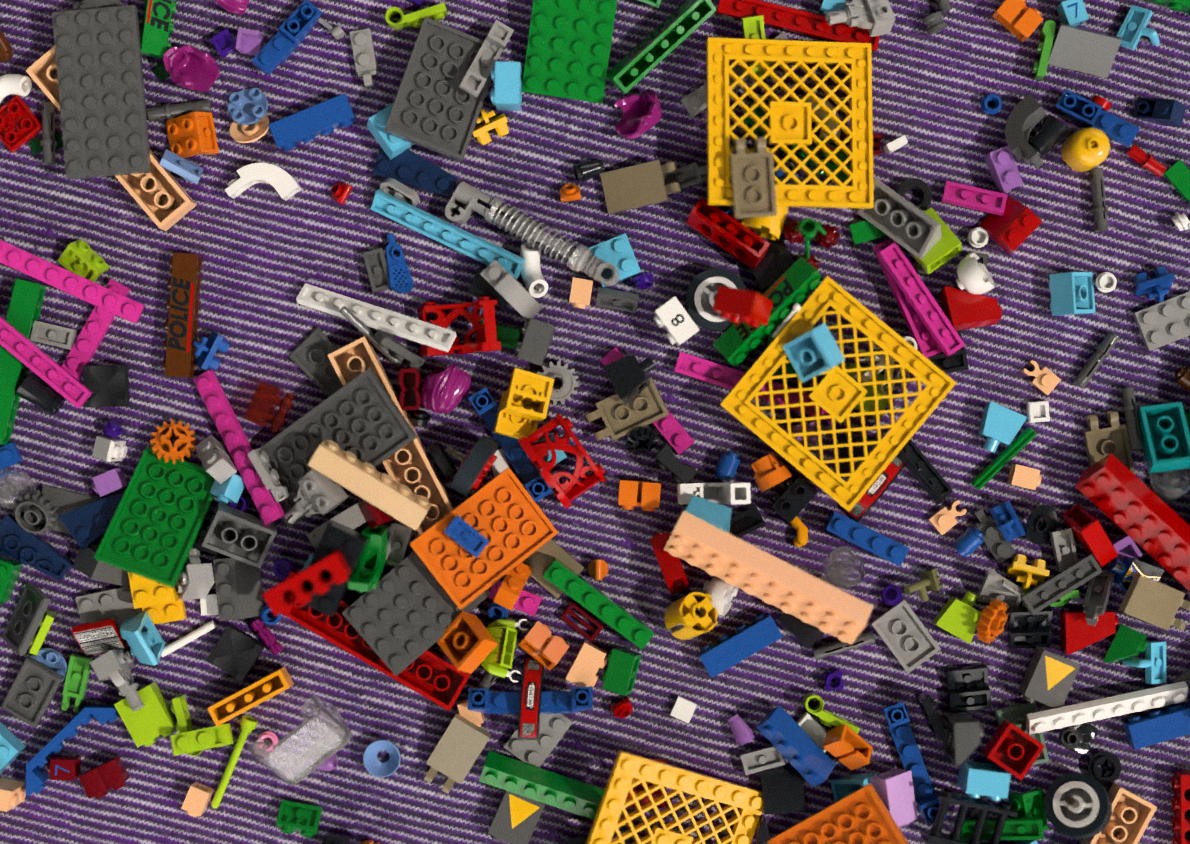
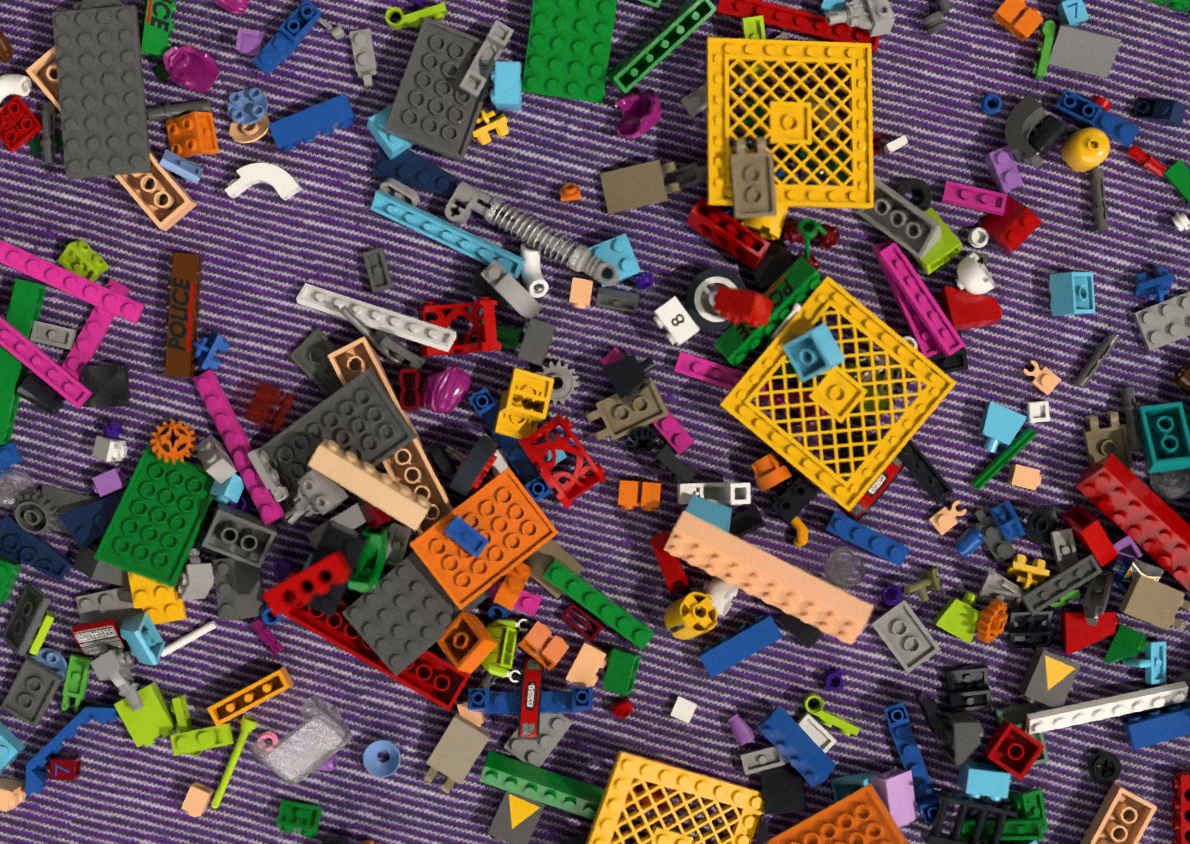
dark red brick [78,756,130,799] -> none
white tile [200,594,218,616] -> none
black brick [206,624,266,682] -> none
dark purple plate [210,28,236,58] -> none
red plate [331,181,353,205] -> none
blue piece [385,234,414,294] -> none
black plate [410,410,431,427] -> none
black cone [573,159,605,182] -> none
orange plate [588,559,608,580] -> none
blue brick [715,450,741,482] -> none
dark grey pin [812,630,875,661] -> none
orange piece [823,724,873,770] -> none
green tile [848,220,888,245] -> none
wheel [1045,773,1112,839] -> none
black plate [1059,723,1098,755] -> none
white plate [1095,272,1117,293] -> none
medium azure plate [1117,5,1160,51] -> none

